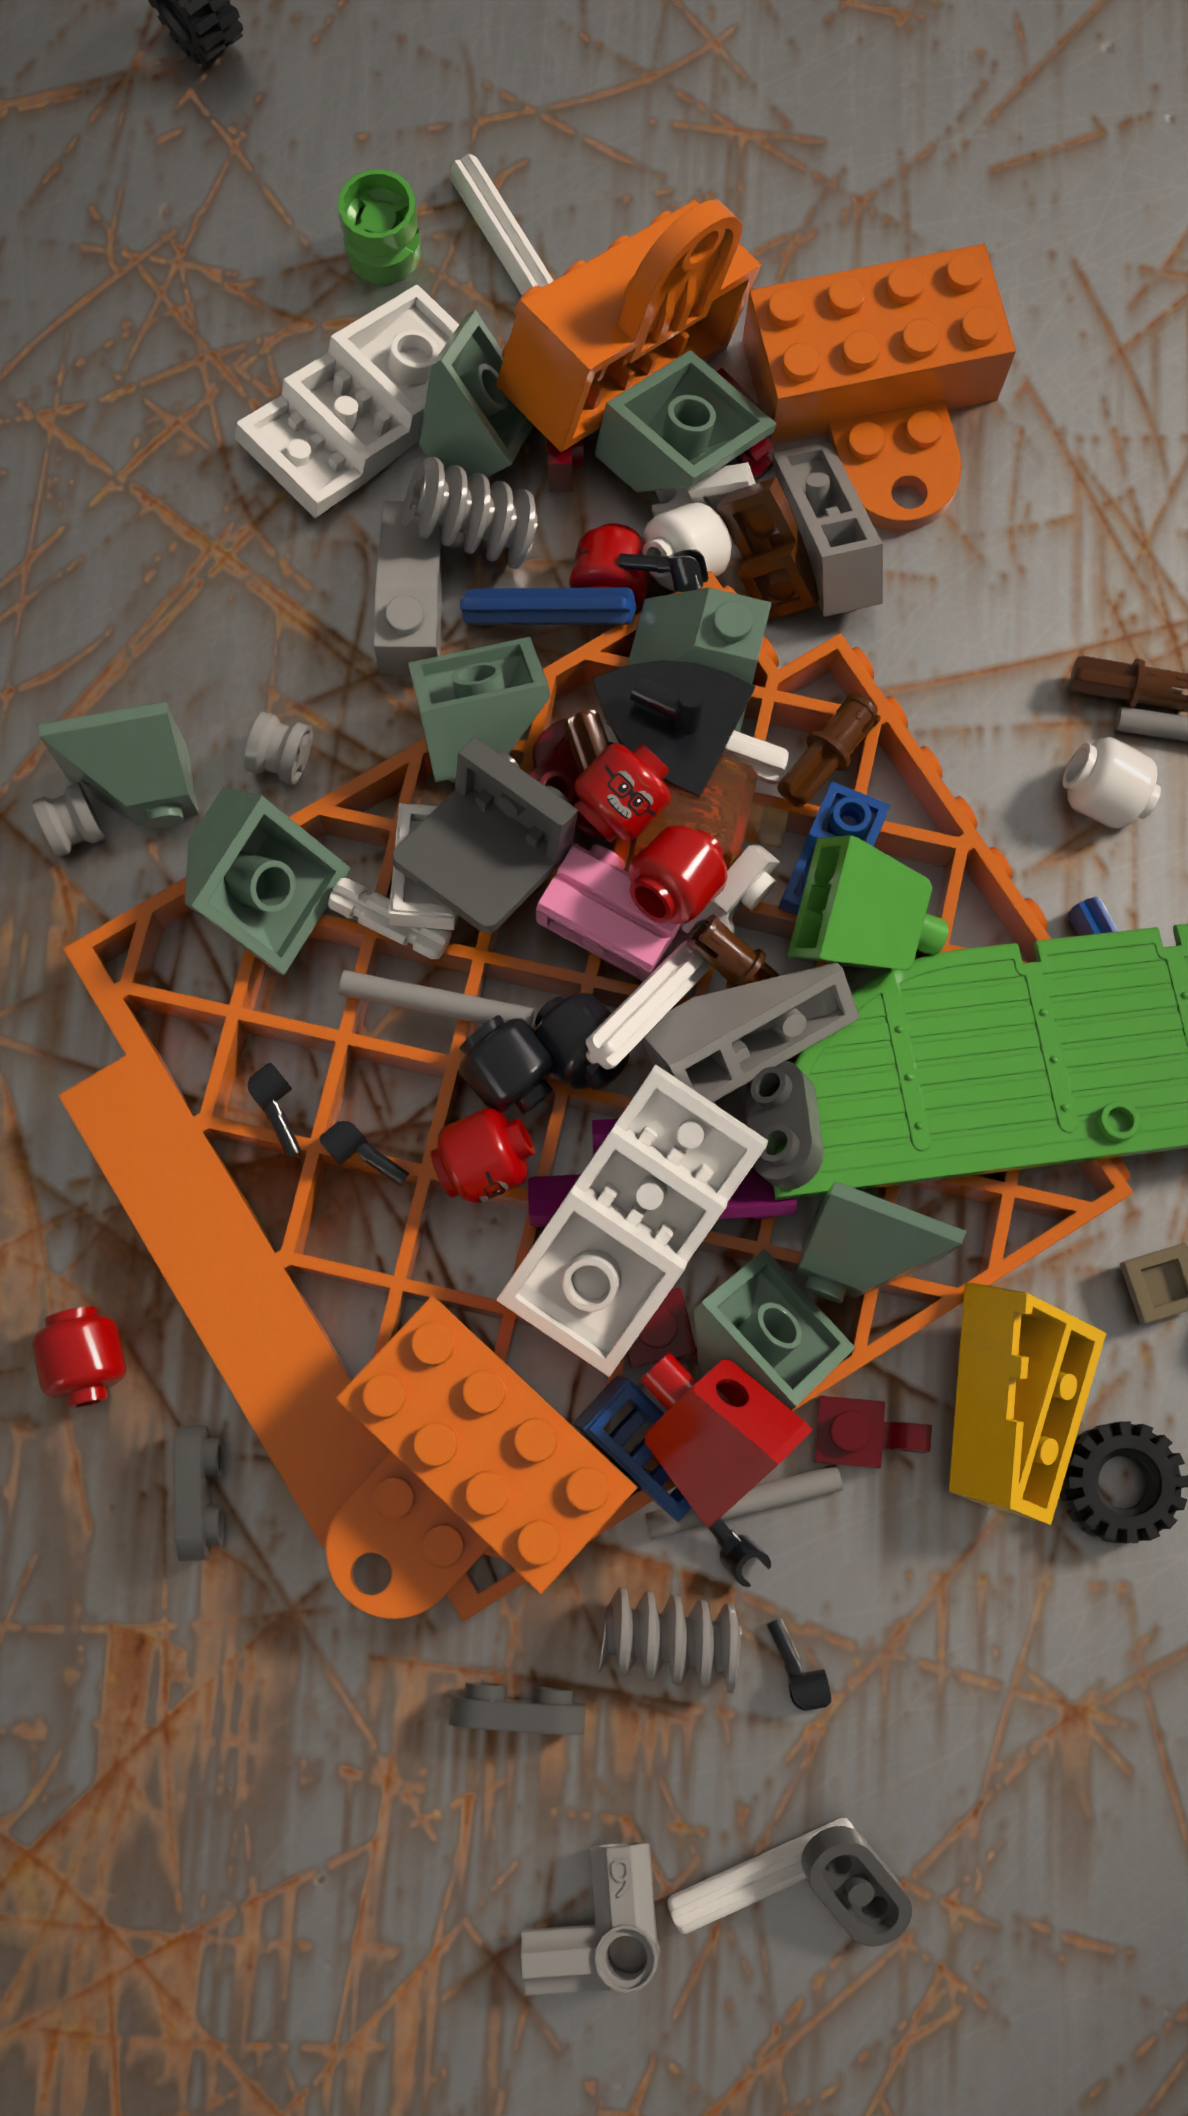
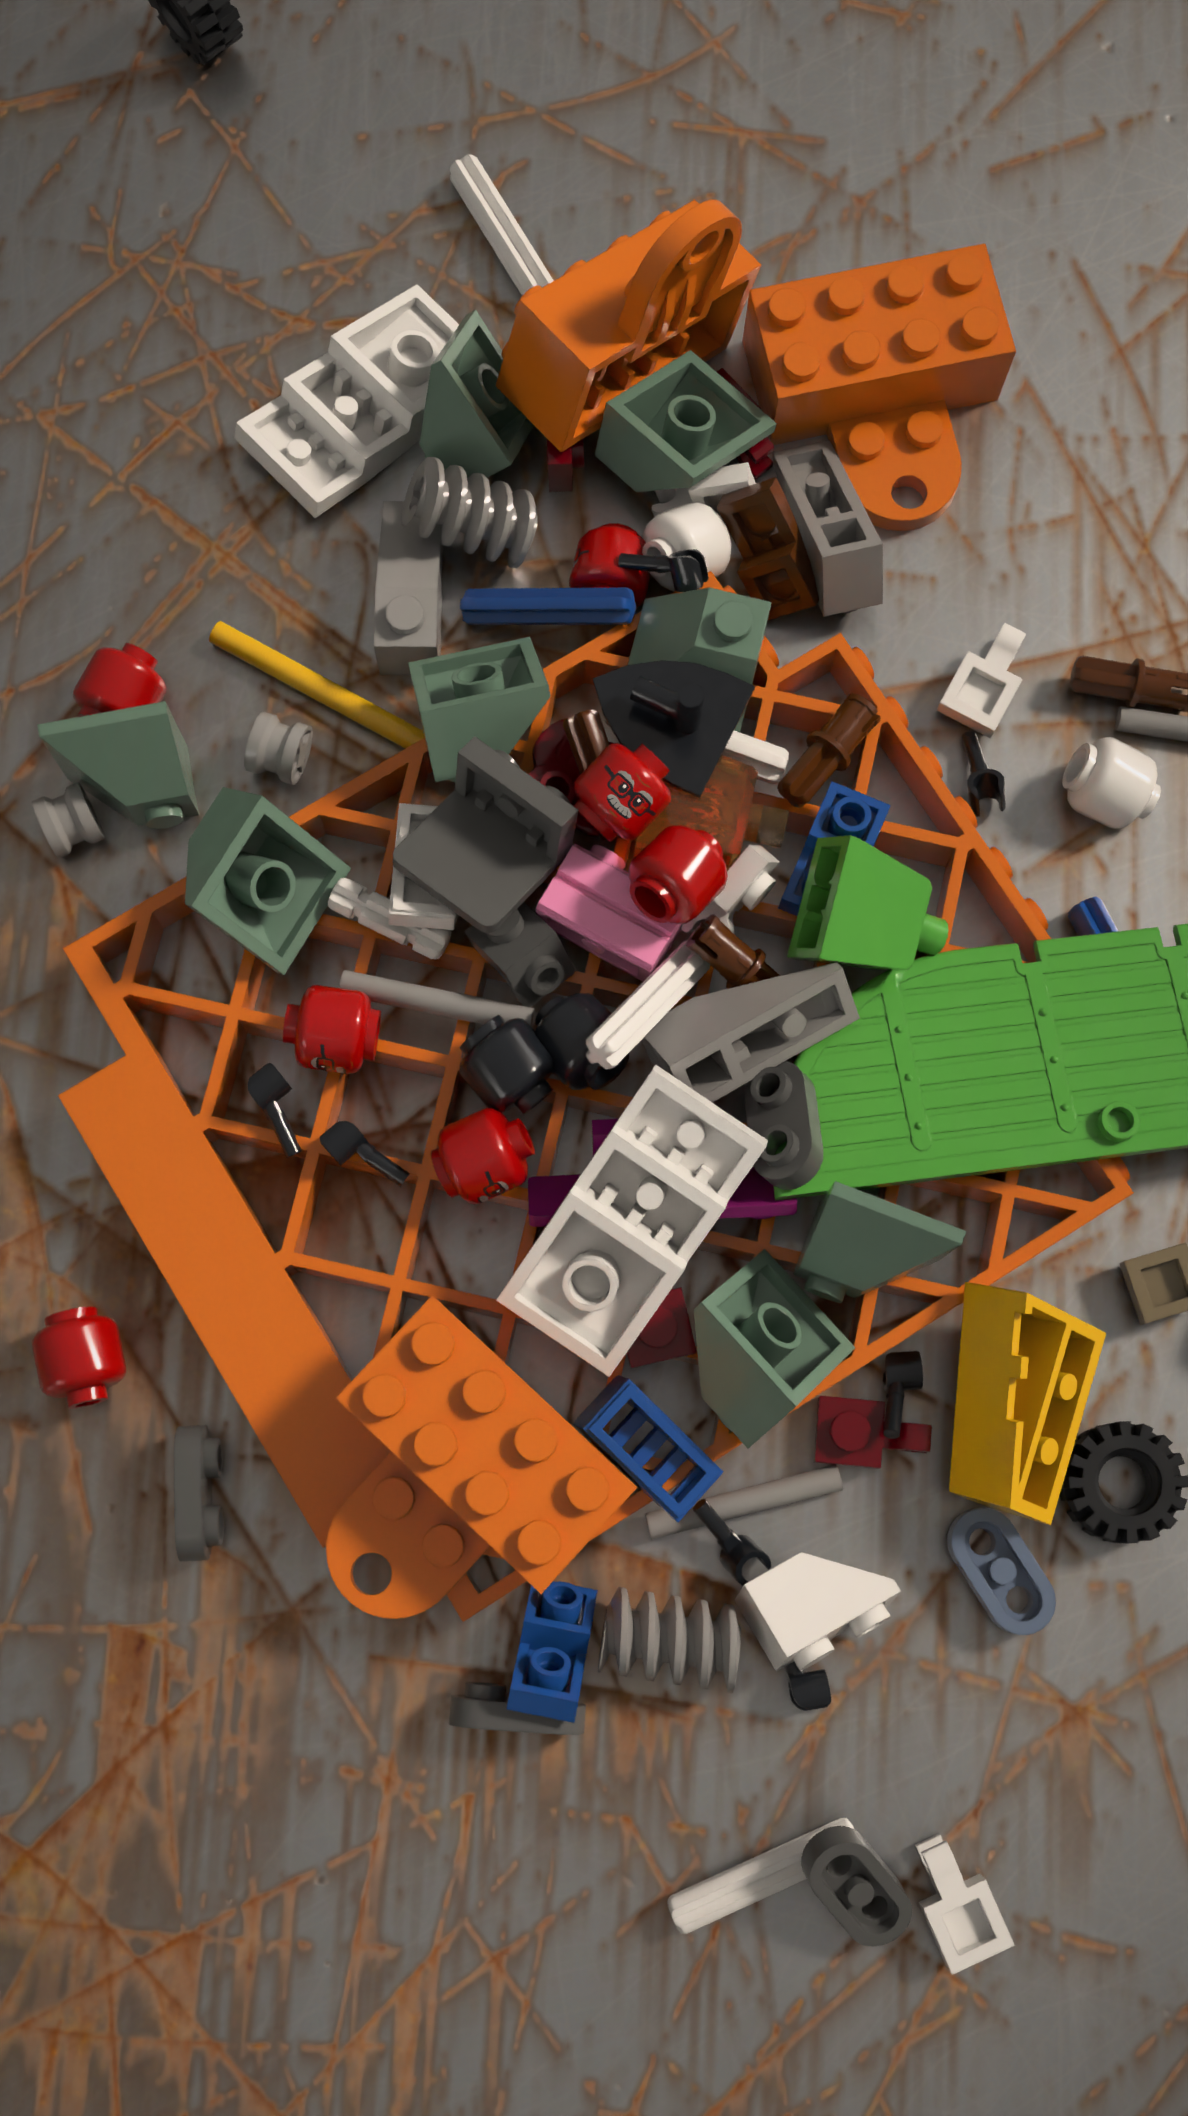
bright green wheel [338,169,421,285] -> none
light grey piece [521,1842,660,1996] -> none
red torso [640,1352,813,1529] -> none
none -> red head [73,643,167,717]
none -> yellow bar [209,621,425,749]
none -> red head [283,985,381,1074]
none -> dark grey bracket [464,902,575,1007]
none -> blue slope [507,1581,598,1723]
none -> white slope [735,1552,901,1672]
none -> black hand [883,1351,923,1439]
none -> white plate [915,1834,1015,1975]
none -> white plate [937,623,1026,738]
none -> sand blue plate [947,1508,1056,1635]
none -> black hand [961,731,1006,817]

